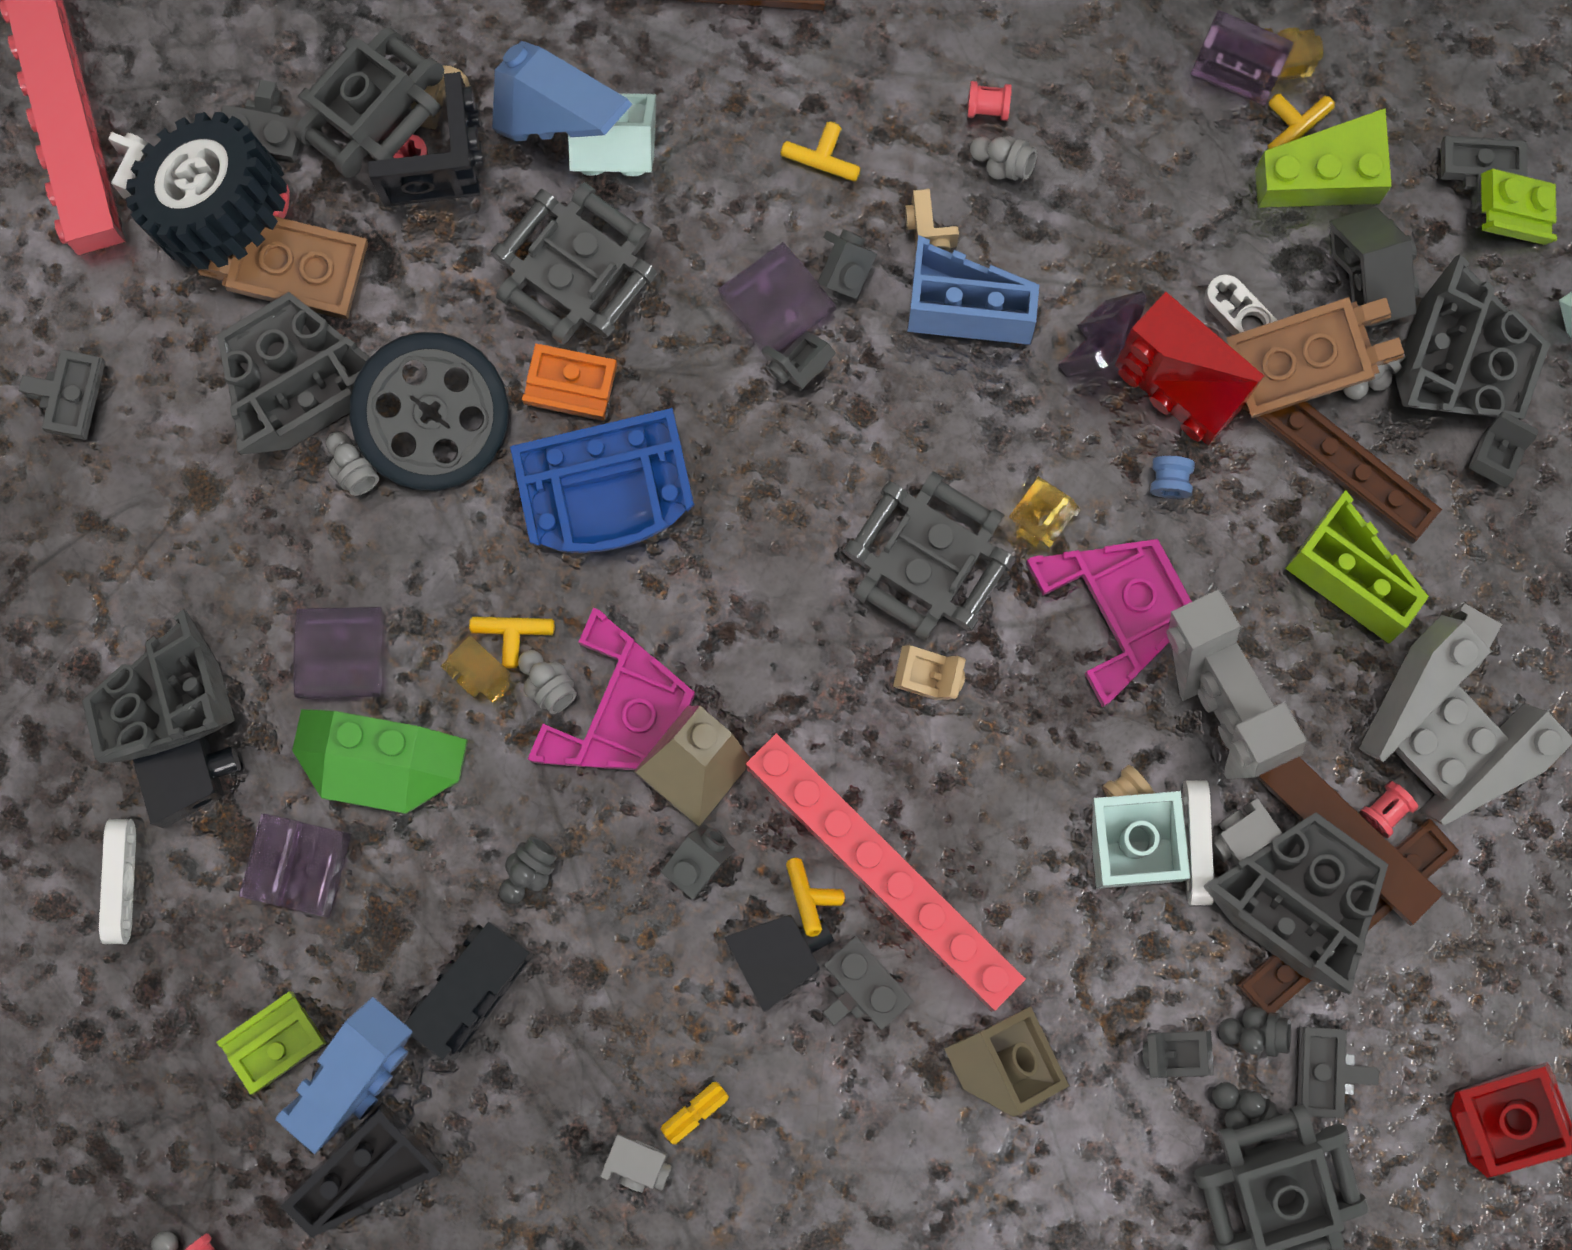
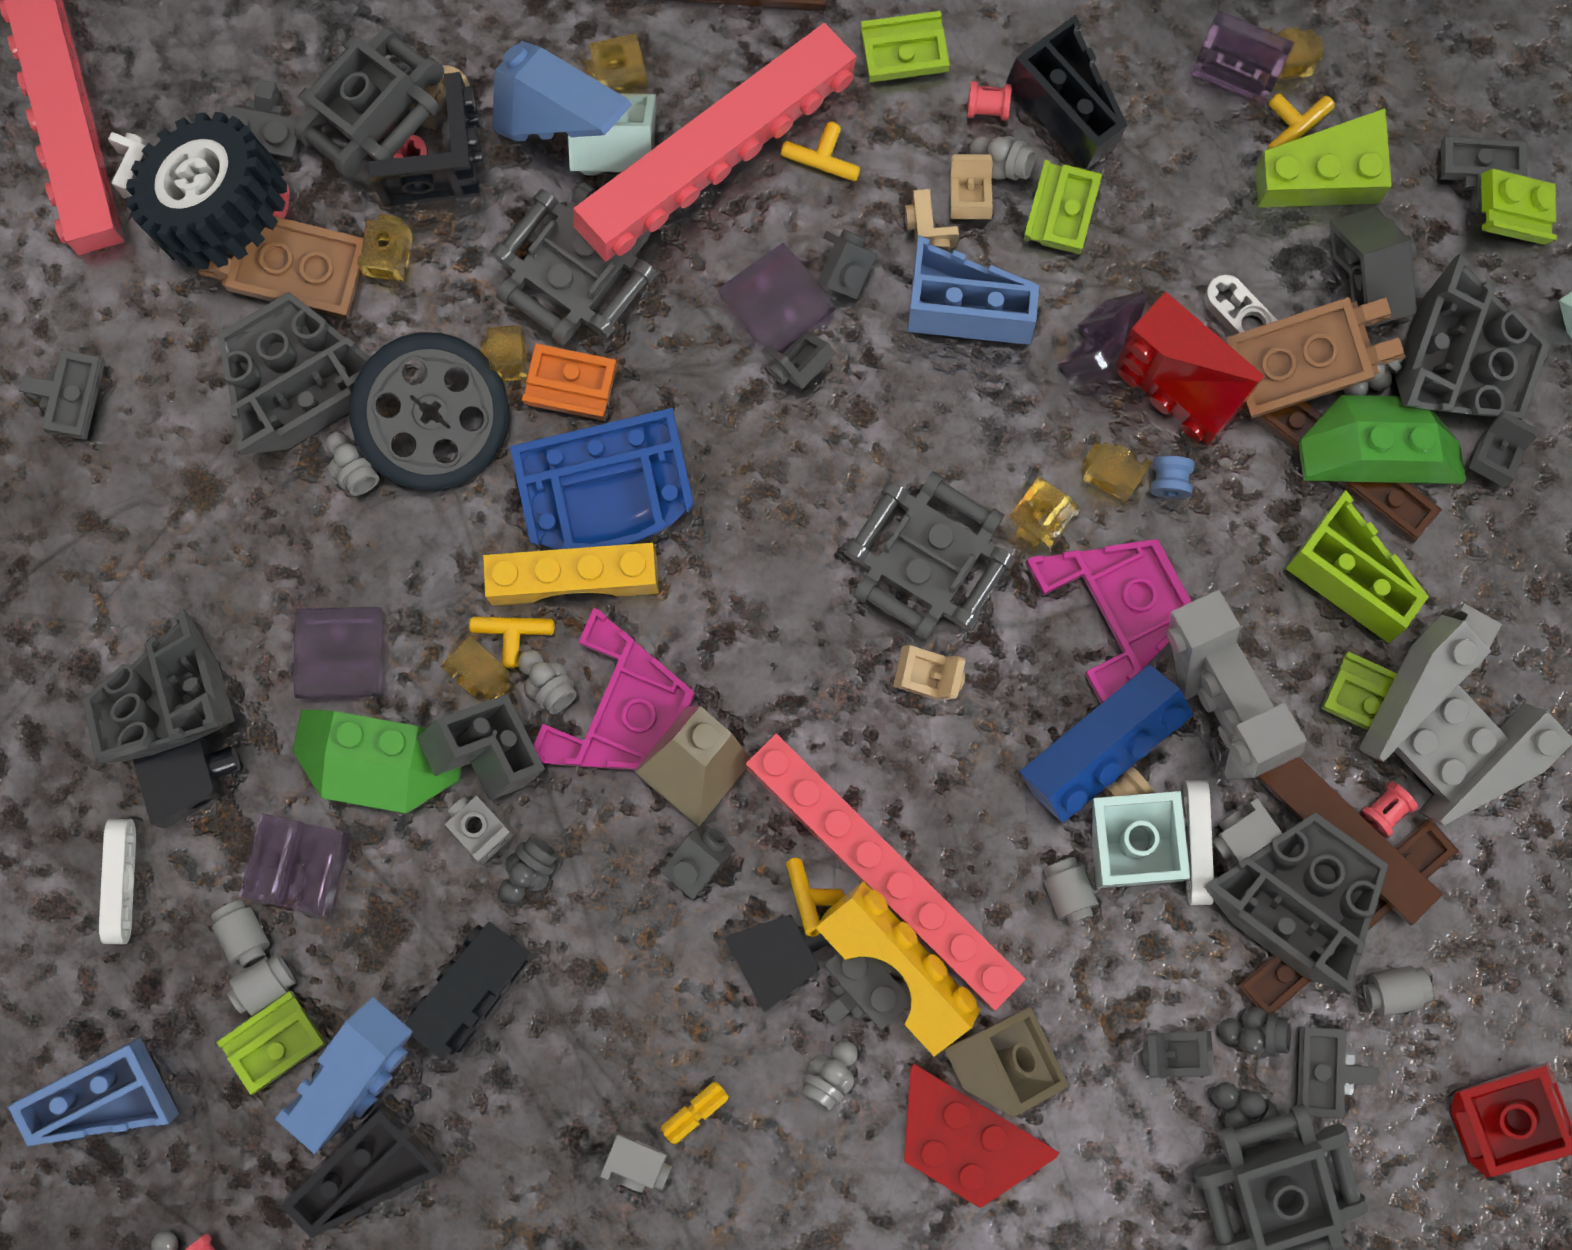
none -> medium blue wedge [7,1037,179,1146]
none -> light grey brick [211,900,270,968]
none -> light grey brick [227,954,296,1016]
none -> clear yellow brick [357,214,413,282]
none -> dark grey brick [417,694,545,801]
none -> light grey brick [444,795,515,865]
none -> clear yellow brick [481,325,528,381]
none -> yellow arch [483,542,659,606]
none -> coral brick [573,22,857,262]
none -> clear yellow brick [584,33,648,91]
none -> light grey piece [801,1040,858,1112]
none -> yellow arch [815,881,981,1057]
none -> lime plate [860,11,950,83]
none -> red wing [903,1064,1060,1208]
none -> tan bracket [950,154,993,219]
none -> black wedge [1006,15,1127,170]
none -> blue brick [1019,664,1193,823]
none -> lime plate [1023,160,1102,255]
none -> light grey brick [1043,857,1099,925]
none -> clear yellow brick [1082,441,1152,506]
none -> bright green wedge [1298,395,1466,484]
none -> lime plate [1321,651,1397,730]
none -> light grey brick [1363,965,1433,1017]

